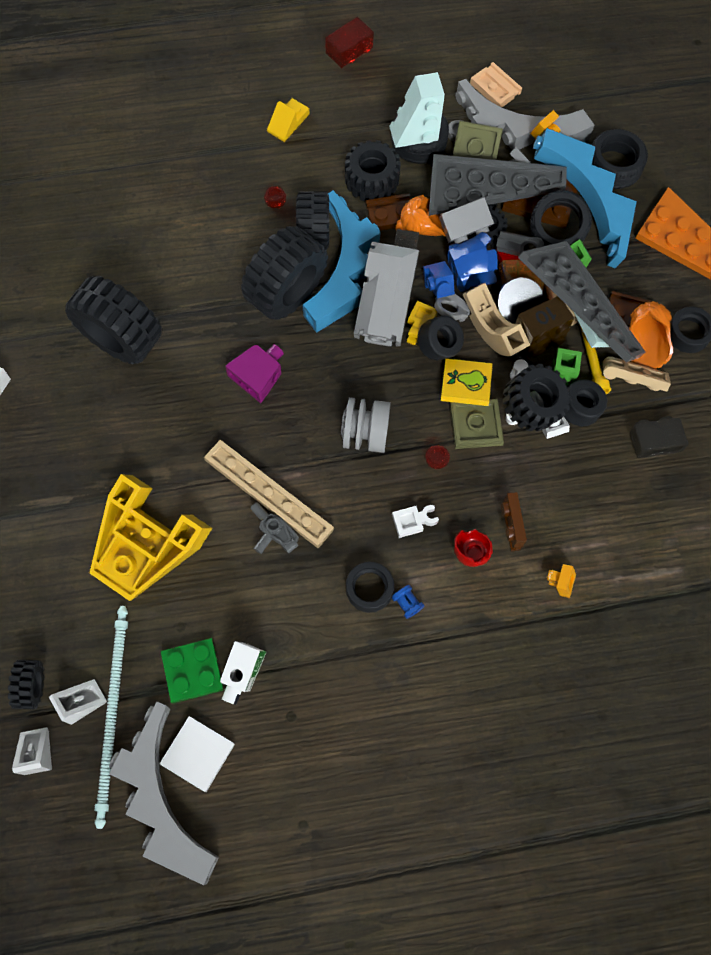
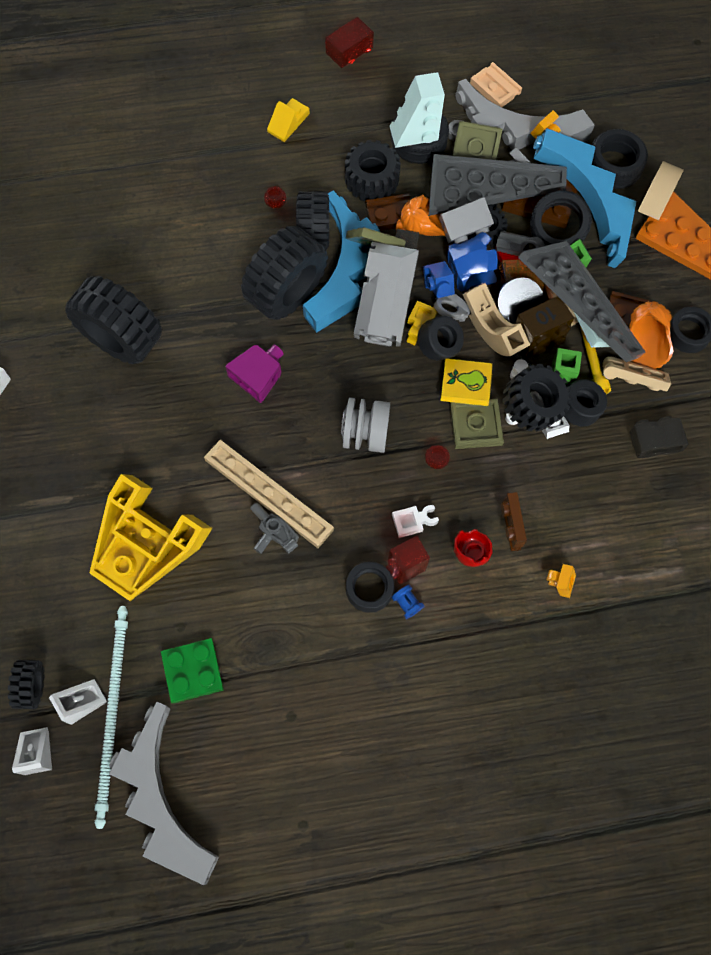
white tile [160,716,235,792] -> none
white torso [220,641,266,705] -> none
none -> olive tile [345,227,406,247]
none -> clear red brick [386,536,430,585]
none -> tan arch [638,161,684,220]

